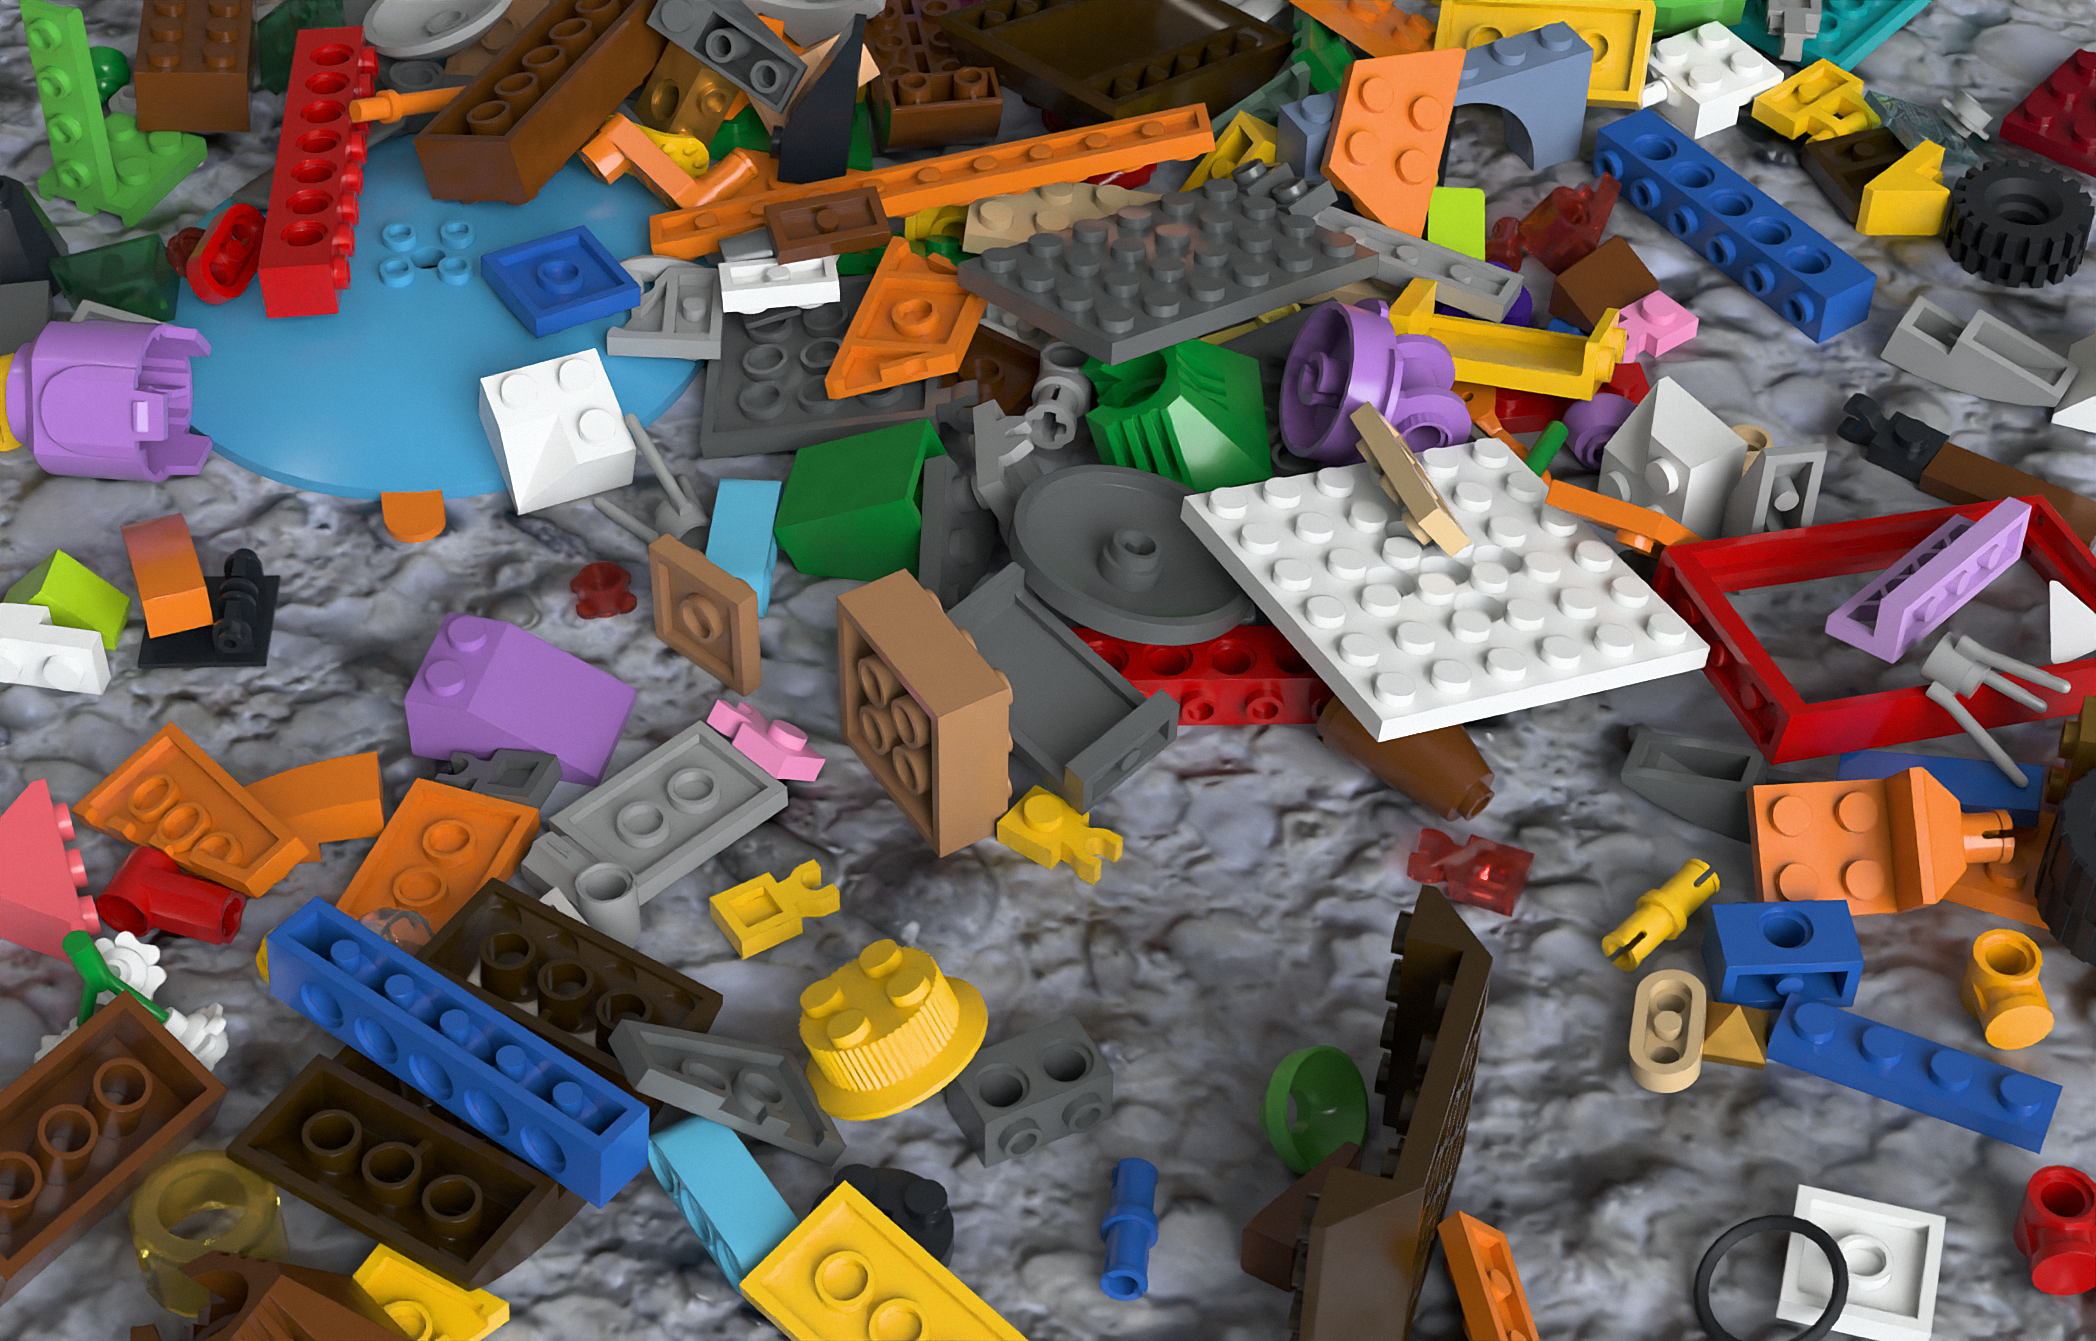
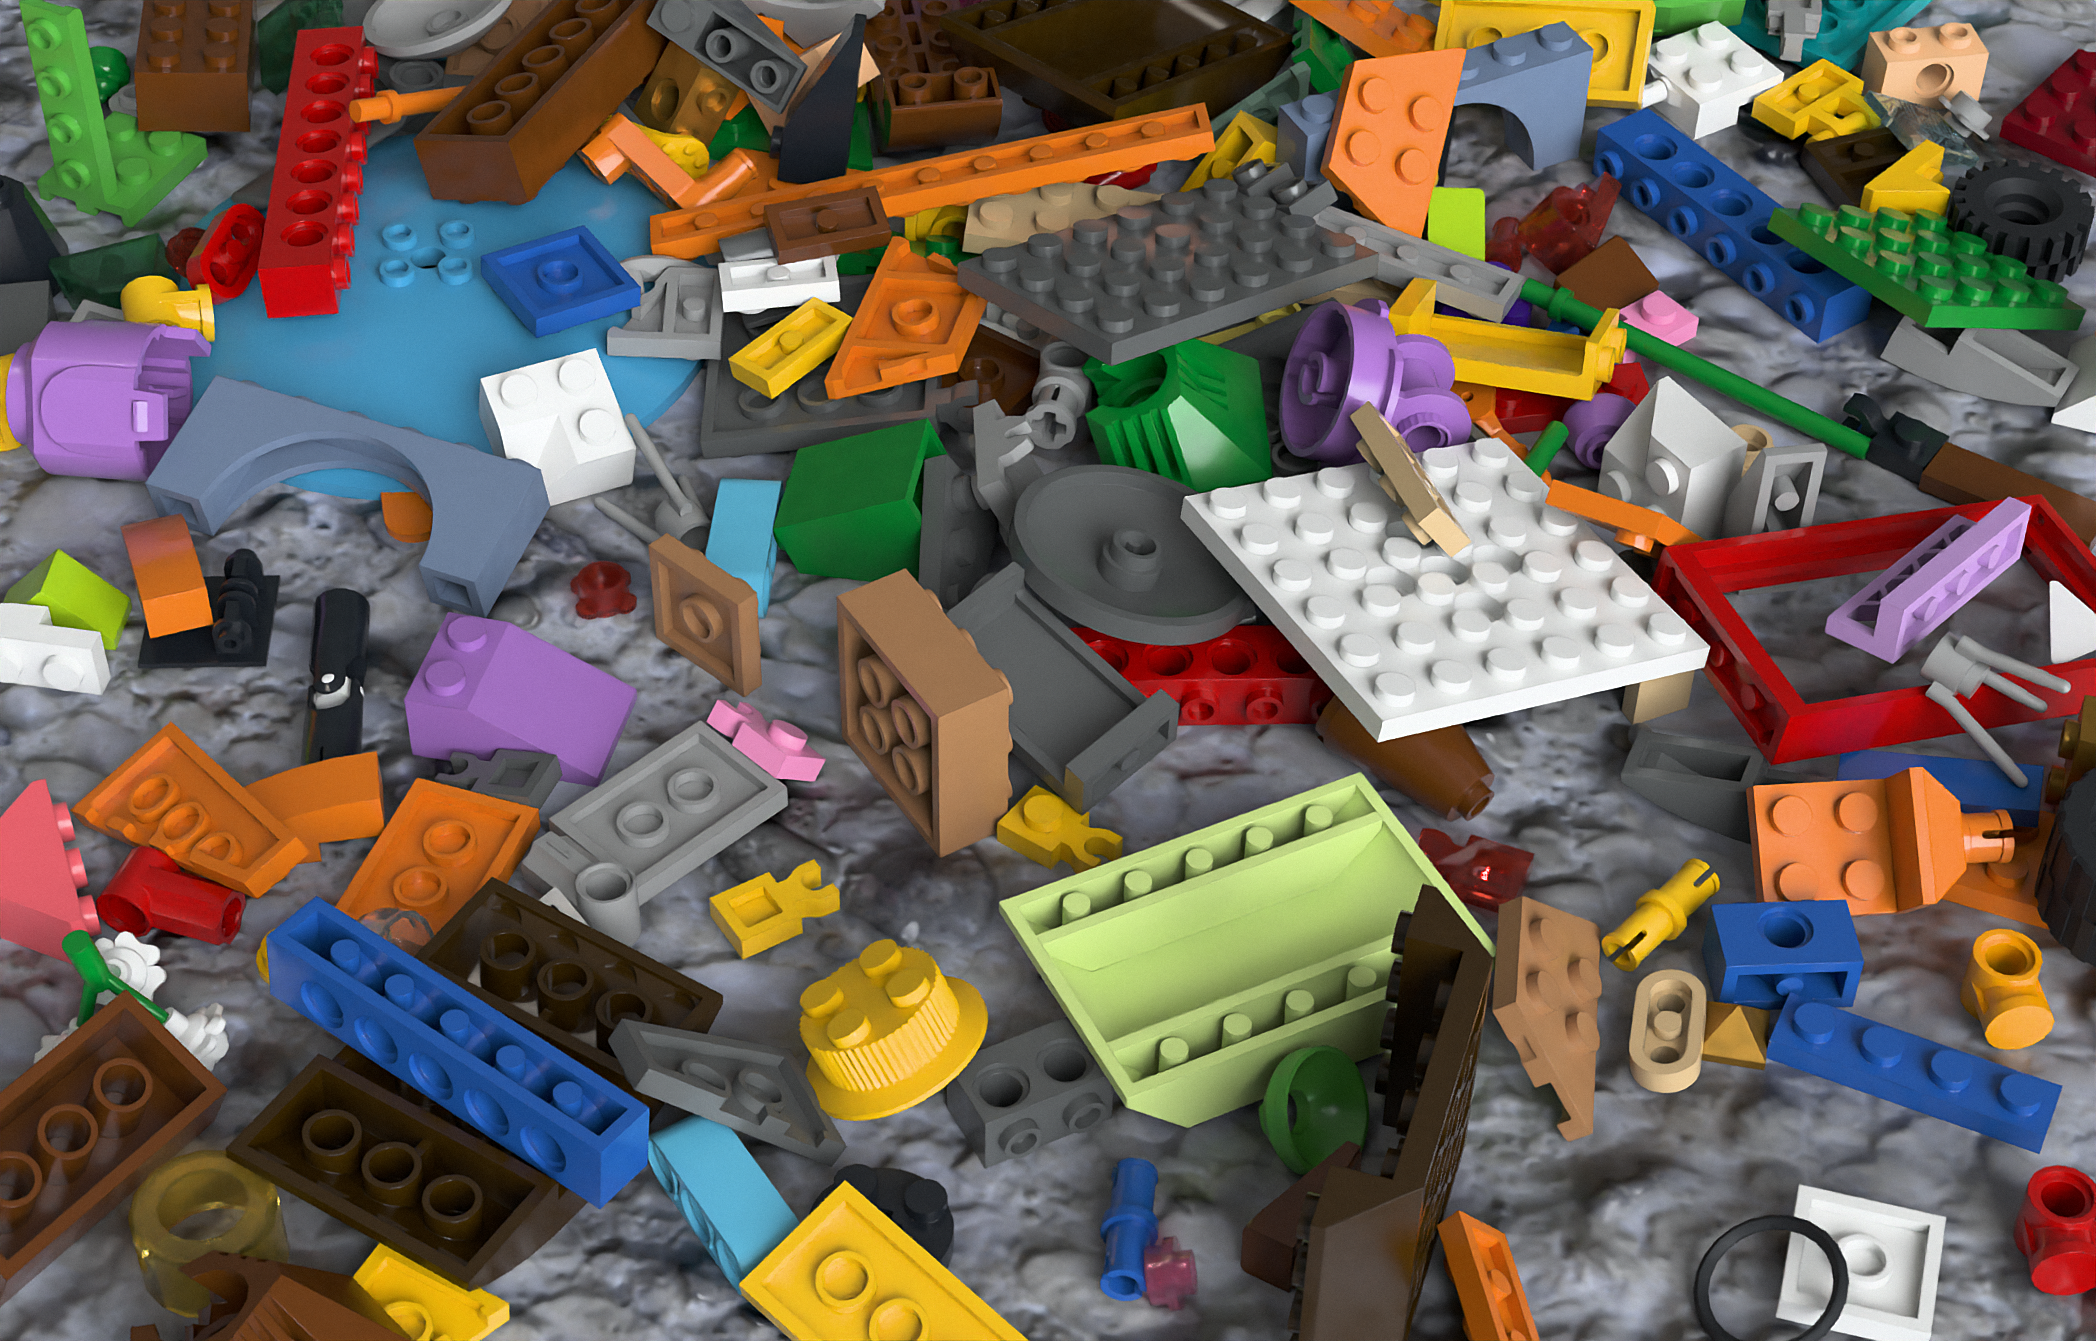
none -> yellow piece [120,275,215,342]
none -> sand blue arch [145,375,550,618]
none -> black piece [300,588,371,766]
none -> yellow plate [728,297,854,399]
none -> yellowish green slope [999,772,1496,1128]
none -> clear pink plate [1144,1236,1198,1312]
none -> medium nougat wing [1492,896,1602,1142]
none -> green bar [1519,277,1872,461]
none -> tan tile [1621,670,1695,725]
none -> green plate [1767,203,2086,331]
none -> light nougat brick [1860,22,1989,114]

